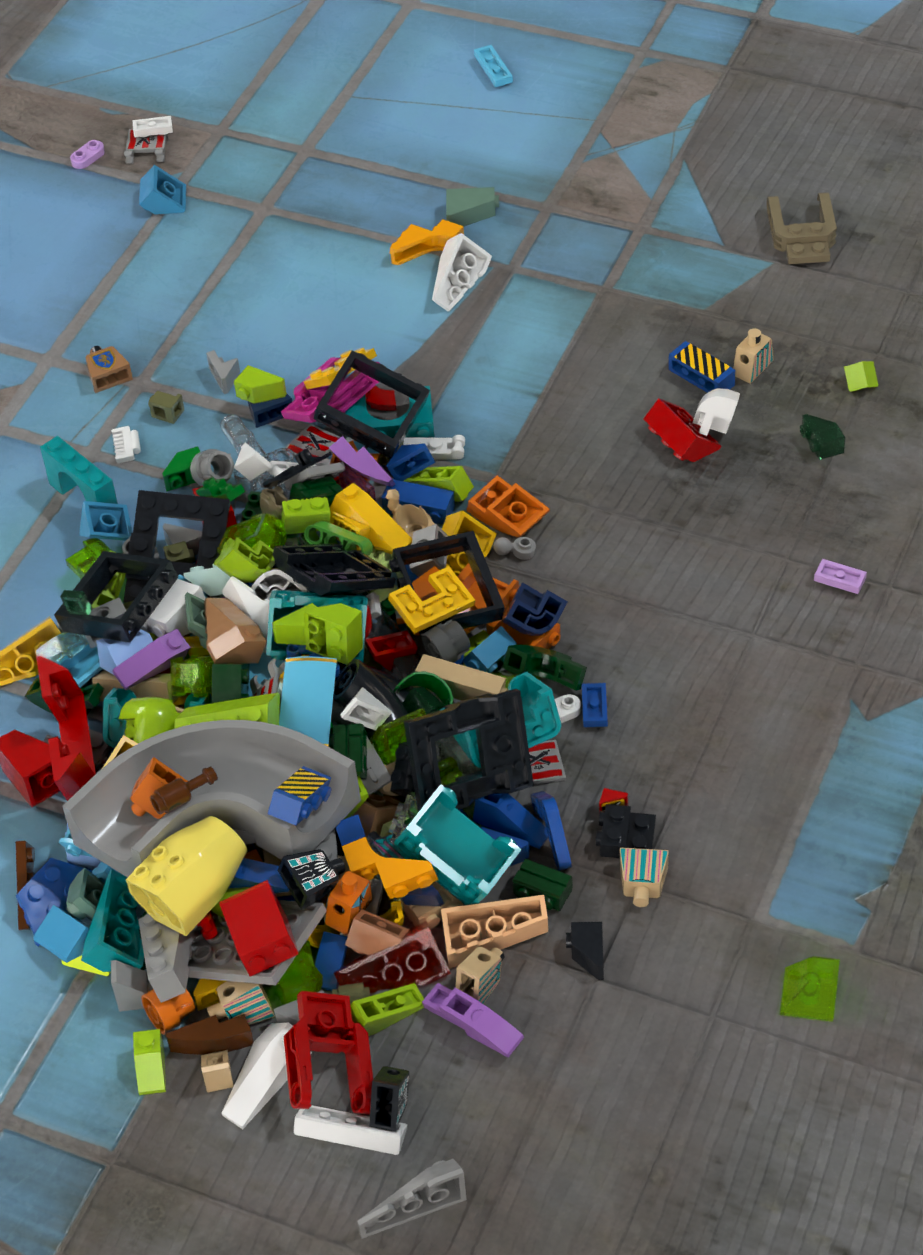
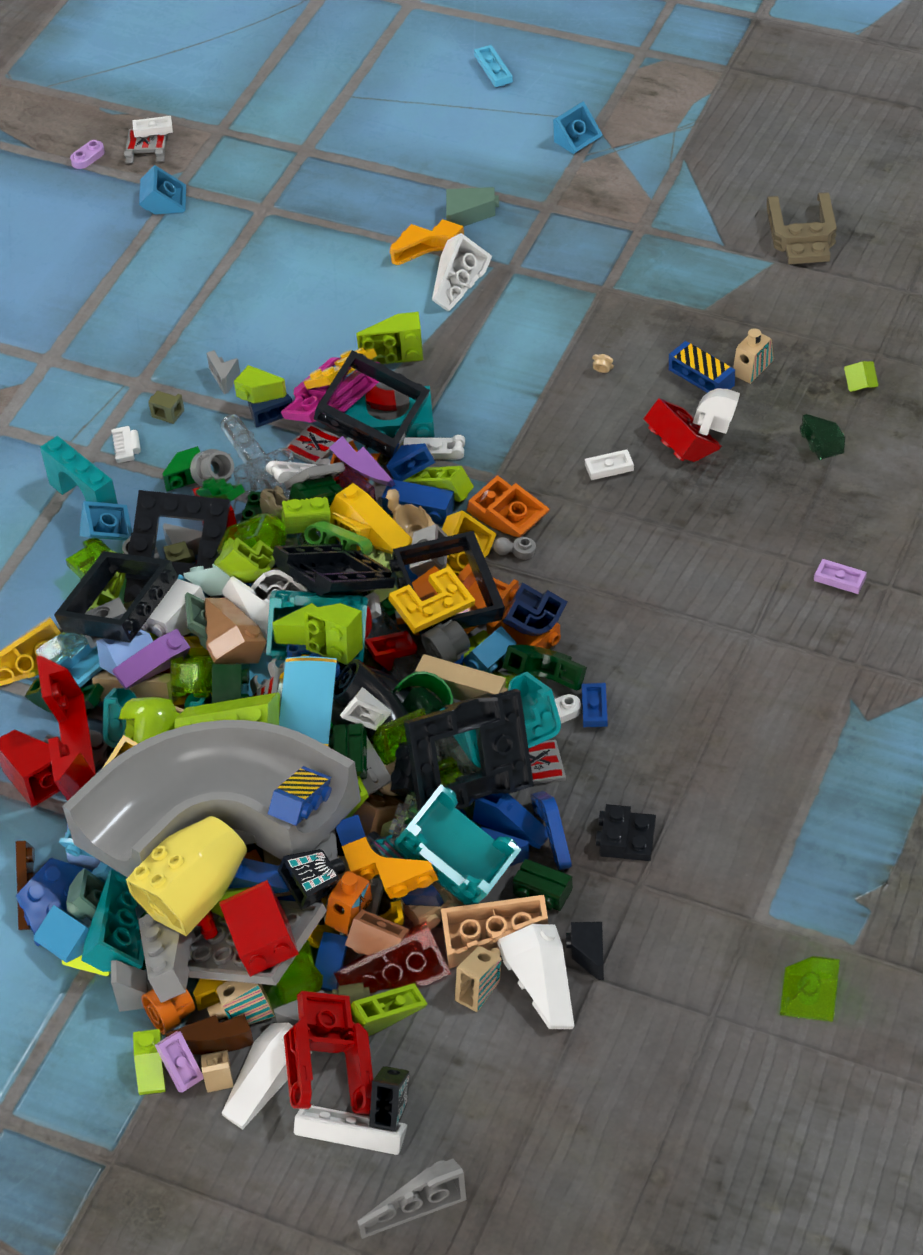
clear green plate [60,590,93,615] -> none
medium nougat torso [85,346,133,393] -> none
orange torso [130,757,188,819] -> none
reddish brown piece [150,766,218,814] -> none
white slope [234,443,273,481] -> none
black piece [262,449,332,488] -> none
medium lavender slope [422,983,524,1057] -> none
red slope [599,788,629,814] -> none
tan torso [620,848,669,907] -> none
none -> lavender plate [155,1031,204,1092]
none -> lime slope [356,312,423,364]
none -> white wedge [497,924,574,1029]
none -> dark azure slope [553,101,603,154]
none -> white plate [585,450,634,480]
none -> tan plate [592,354,614,373]

